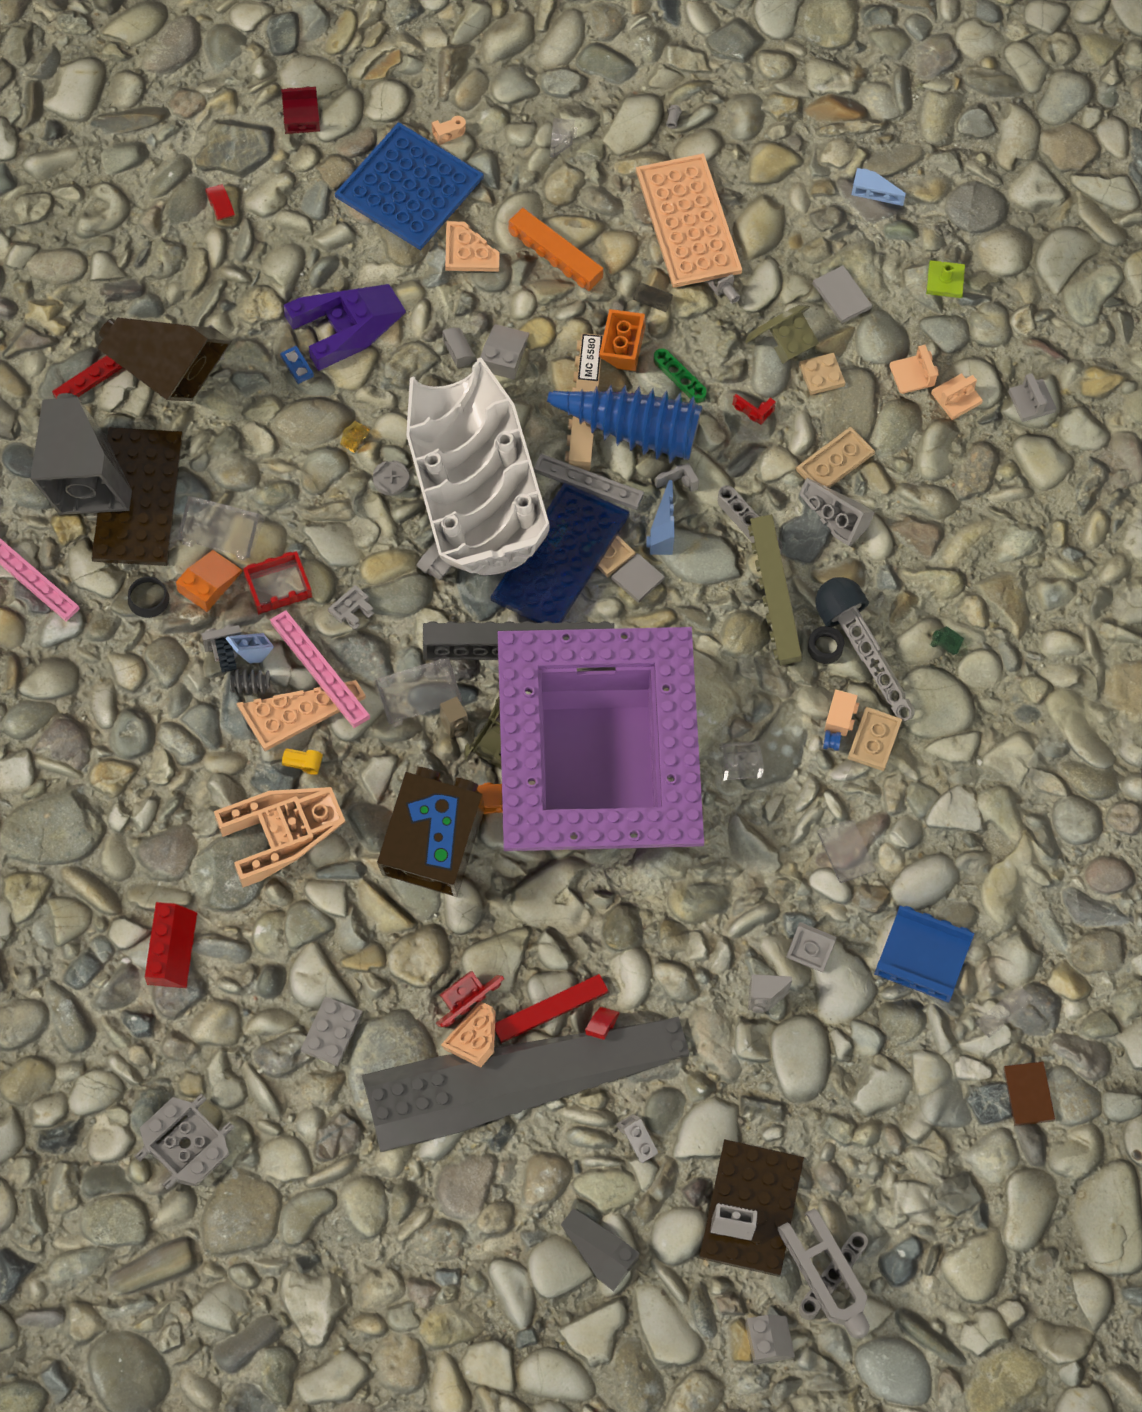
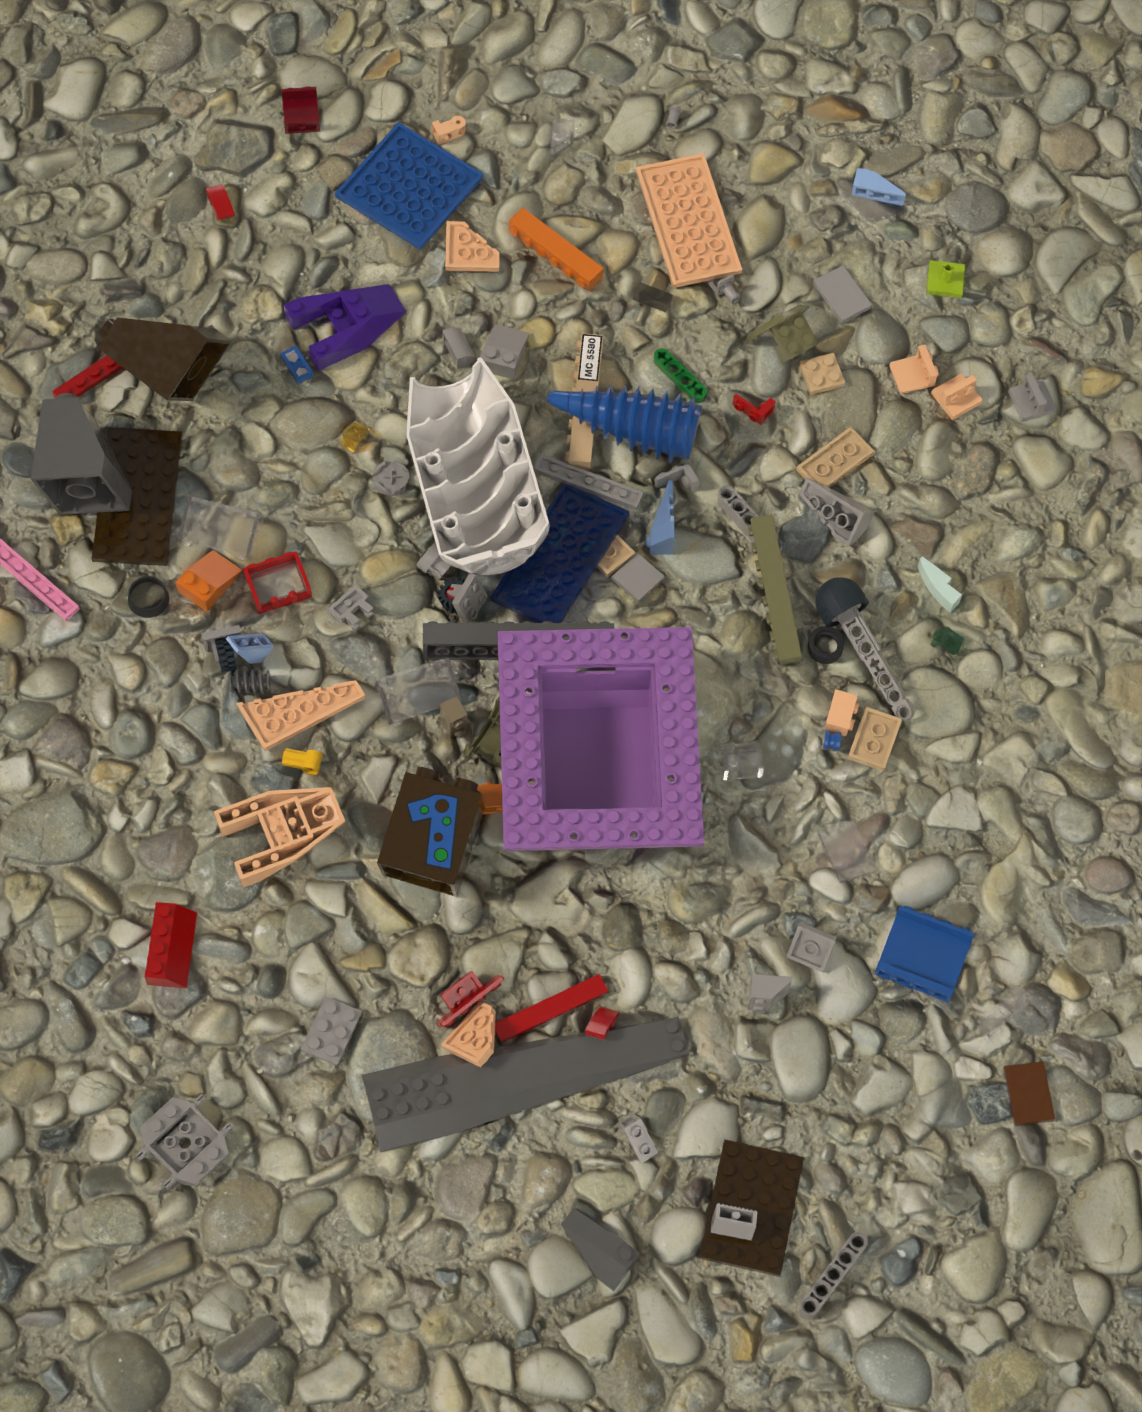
bright pink plate [270,611,370,728] -> none
orange slope [599,309,646,371] -> none
light grey slope [745,1315,795,1365] -> none
light grey piece [778,1208,870,1339] -> none
none -> light grey plate [437,573,488,623]
none -> light aqua slope [918,556,962,613]

